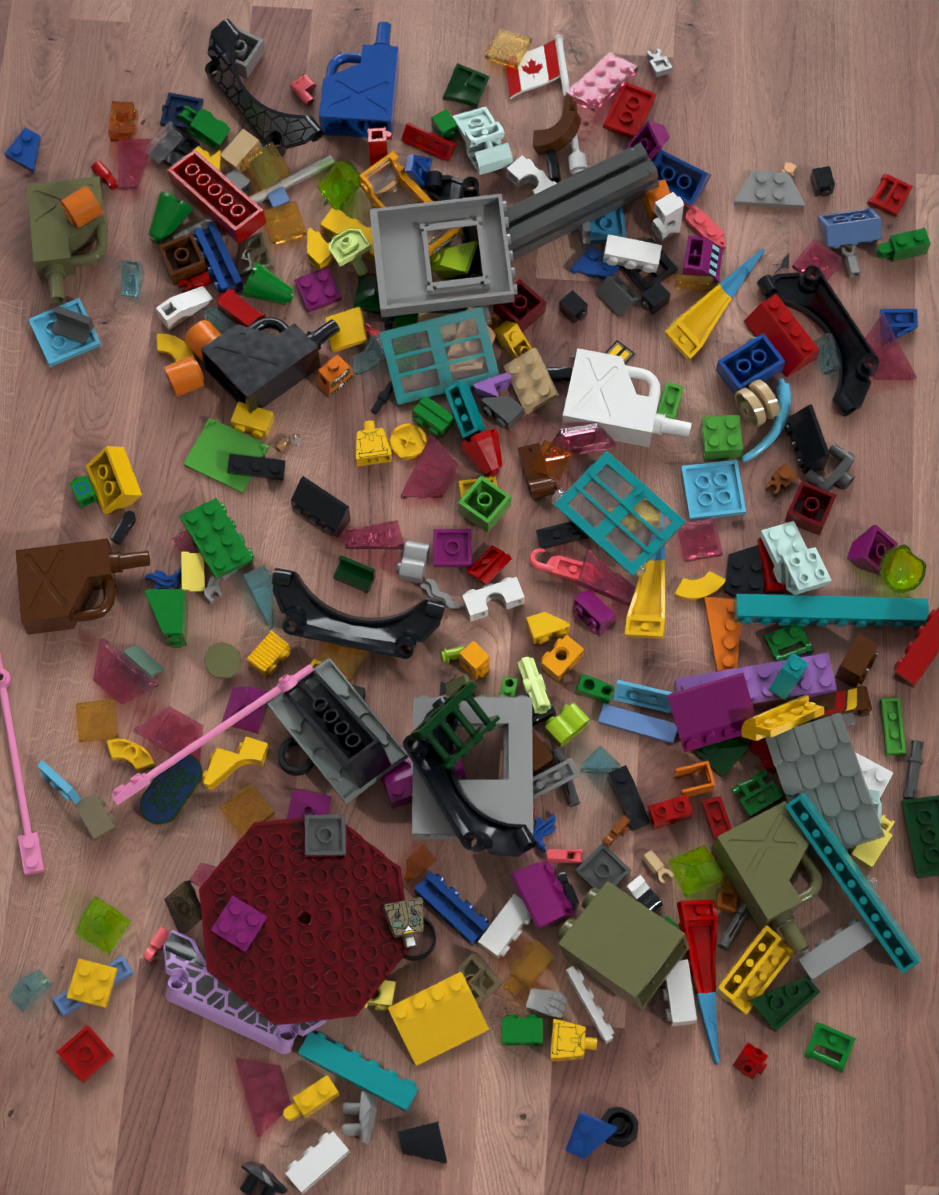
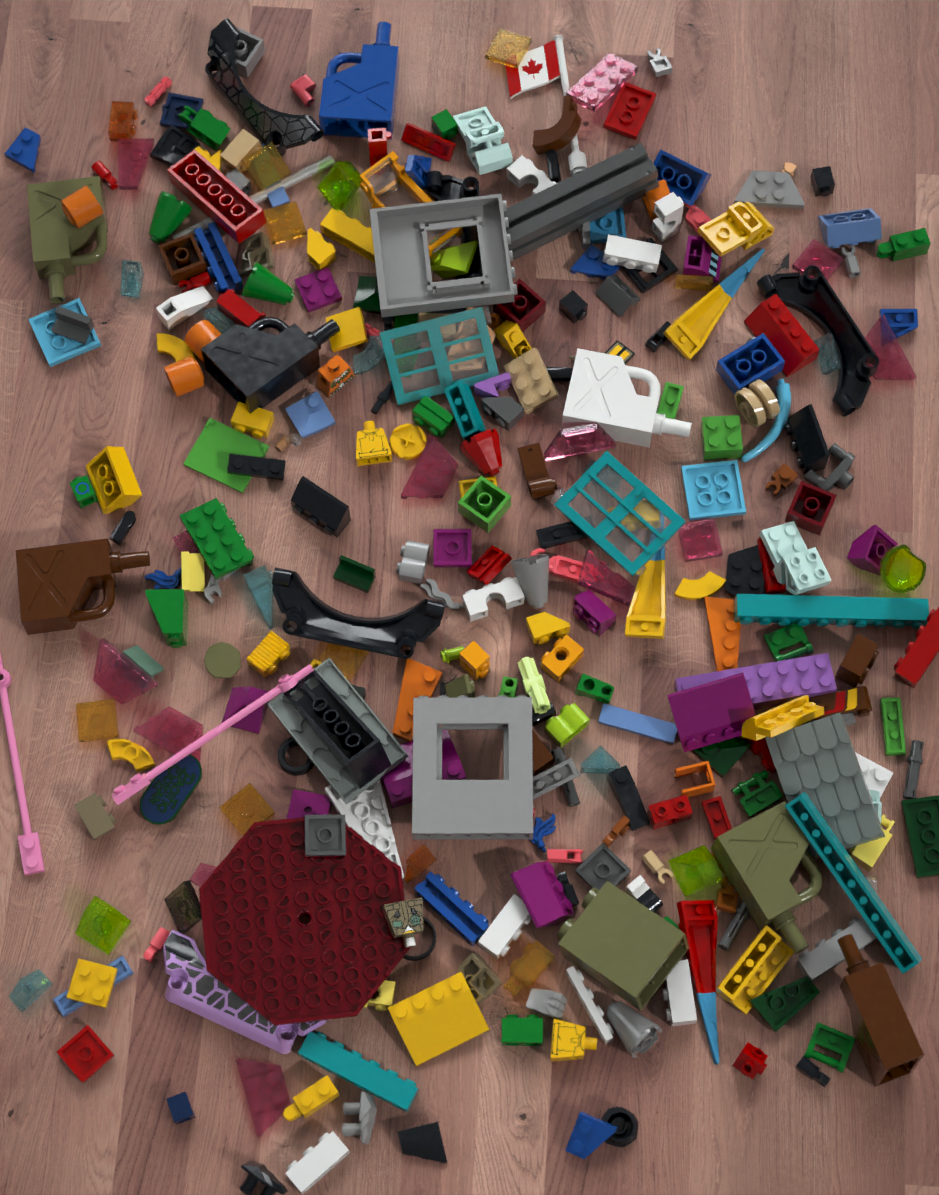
medium azure plate [37,760,82,804] -> none
clear panel [145,121,183,164] -> none
yellow arch [202,737,269,790] -> none
magenta plate [211,896,267,952] -> none
yellowish green piece [328,229,372,276] -> none
clear pink wing [342,520,405,550] -> none
black panel [403,697,537,857] -> none
dark green fence [410,681,500,771] -> none
dark green plate [443,63,490,108] -> none
clear orange piece [530,440,573,480] -> none
medium azure plate [613,680,672,713] -> none
magenta slope [627,120,670,159] -> none
black brick [641,281,670,315] -> none
teal slope [769,652,809,701] -> none
red plate [867,174,913,217] -> none
none -> coral axle [144,76,172,107]
none -> dark blue panel [166,1092,196,1125]
none -> medium blue plate [285,391,336,439]
none -> white wing [324,779,404,880]
none -> orange wing [392,658,442,742]
none -> light grey cone [511,554,549,608]
none -> light grey cone [607,1001,662,1058]
none -> black bar [645,321,671,353]
none -> yellow piece [697,202,775,257]
none -> black bar [795,1056,830,1088]
none -> reddish brown piece [837,934,924,1087]

